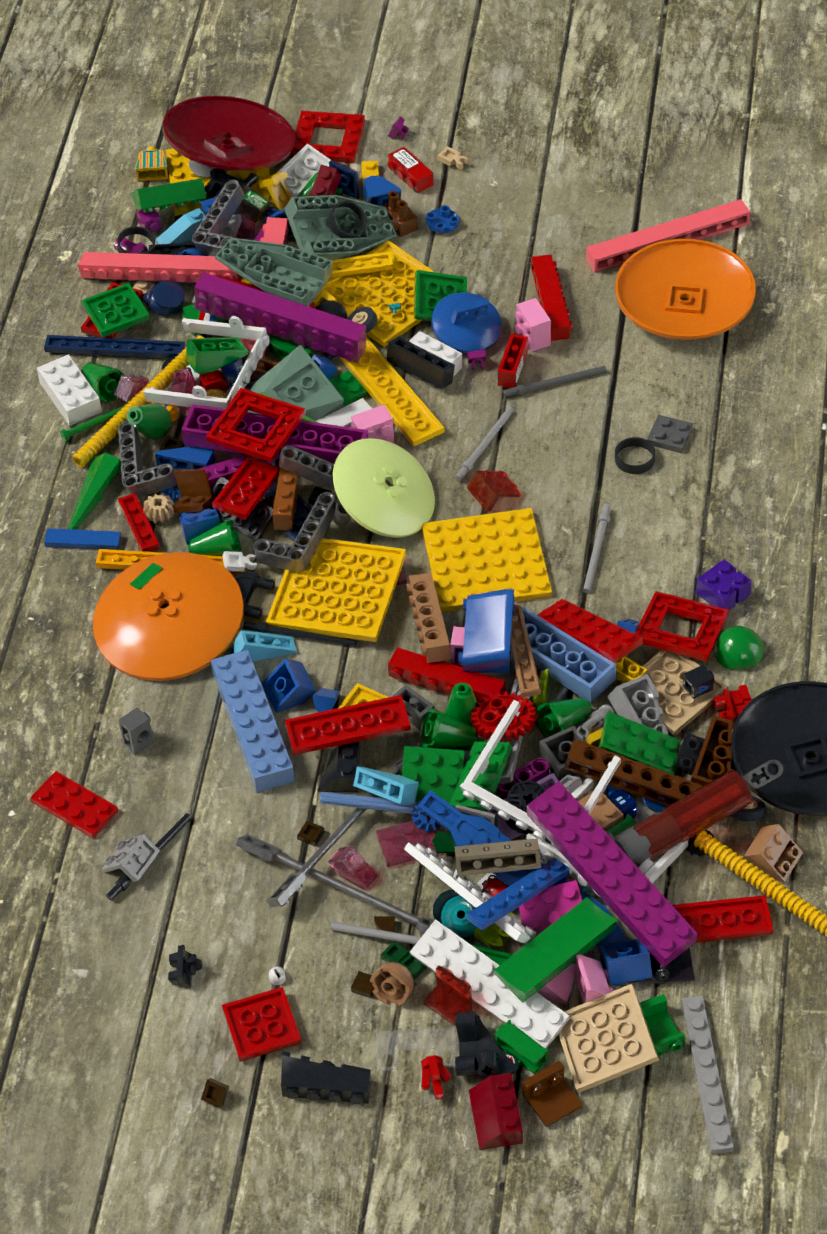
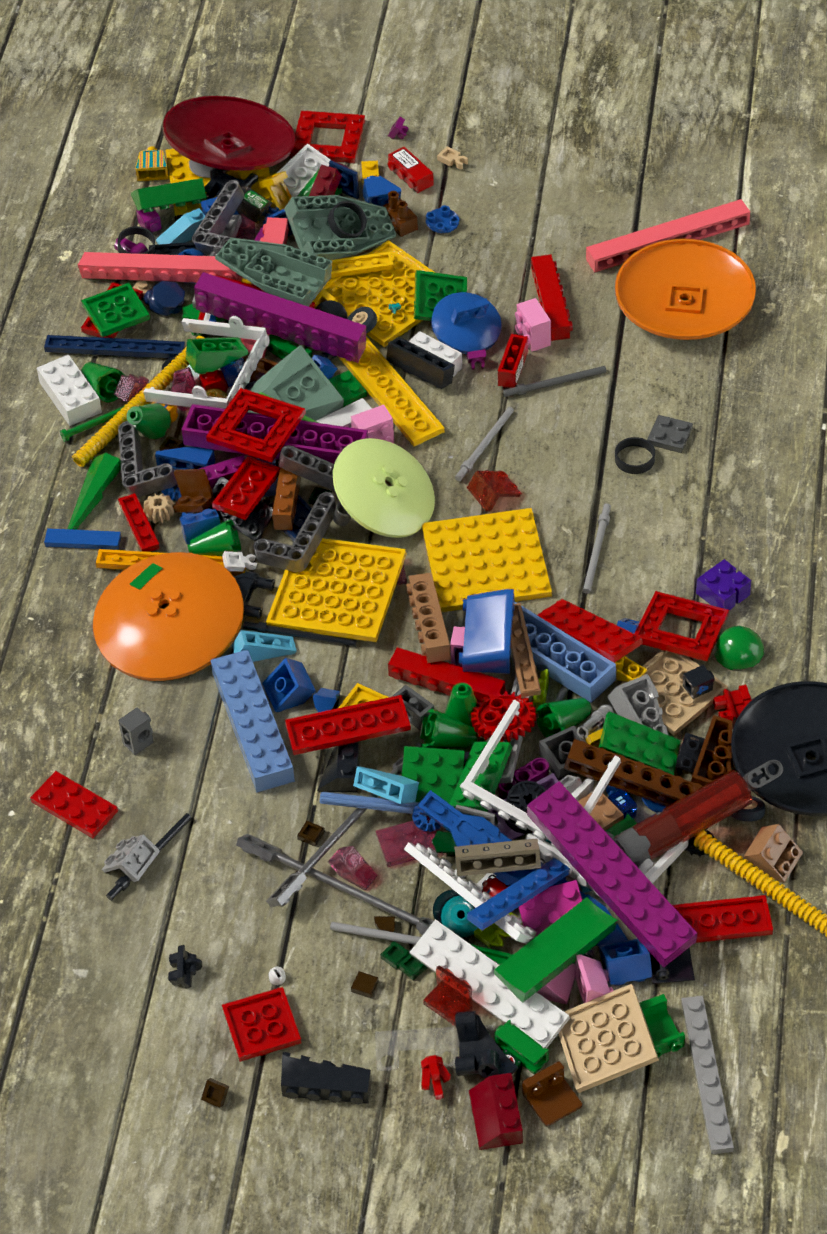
medium nougat cylinder [370,962,414,1006] -> none

